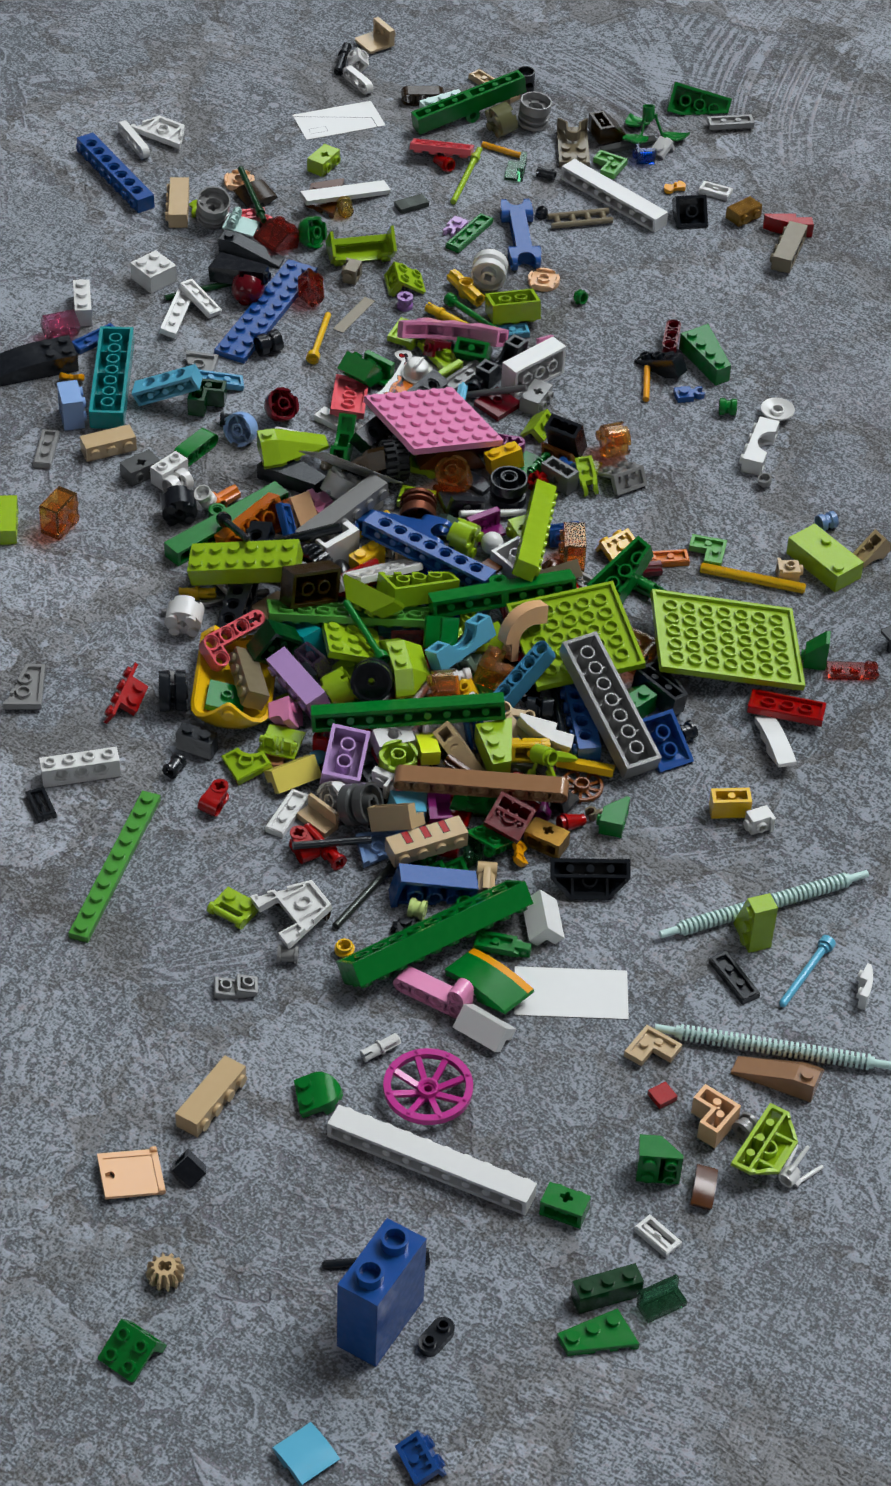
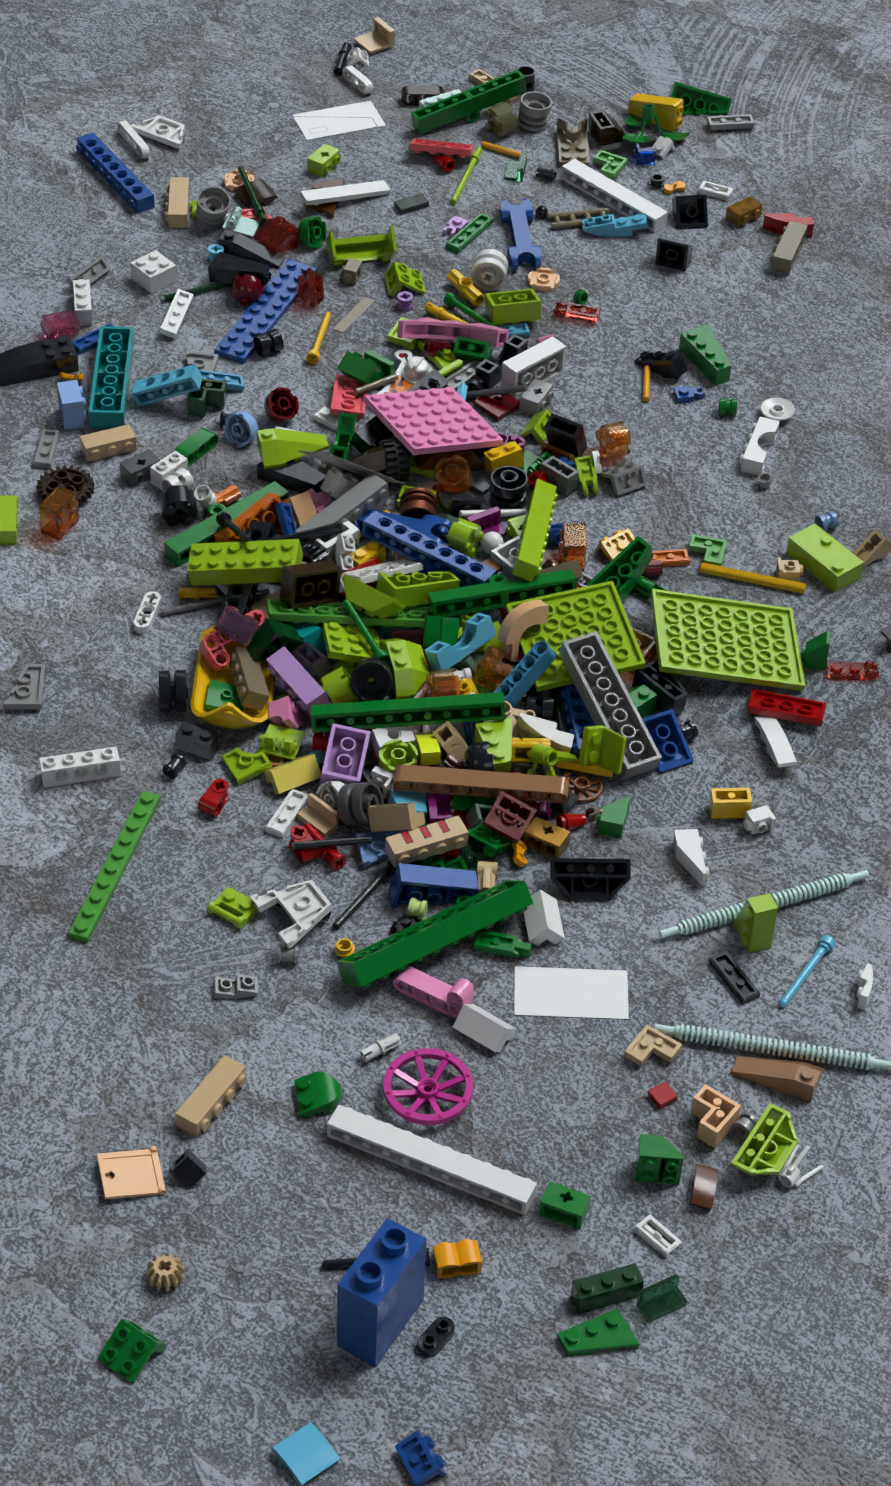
black tile [25,786,57,823] -> none
red bracket [104,662,149,724] -> none
white brick [164,595,205,637] -> none
white tile [178,279,222,319] -> none
clear yellow wheel [336,196,354,218] -> none
green slope [444,948,534,1014] -> none
dark red beam [661,319,681,353] -> none
none -> dark brown gear [37,465,95,509]
none -> light grey plate [67,255,111,289]
none -> white beam [134,591,161,634]
none -> medium azure wheel [208,244,224,263]
none -> clear purple brick [213,606,259,647]
none -> white slope [336,533,356,573]
none -> dark tan bar [354,373,398,395]
none -> light orange brick [432,1239,482,1279]
none -> black cylinder [461,741,494,772]
none -> sand green panel [465,803,492,830]
none -> clear red hinge [553,302,601,323]
none -> lime bracket [578,725,627,774]
none -> medium azure slope [582,214,648,237]
none -> white tile [592,450,602,474]
none -> yellow slope [628,93,684,132]
none -> black plate [649,174,665,188]
none -> black slope [655,236,692,272]
none -> white slope [673,829,709,887]

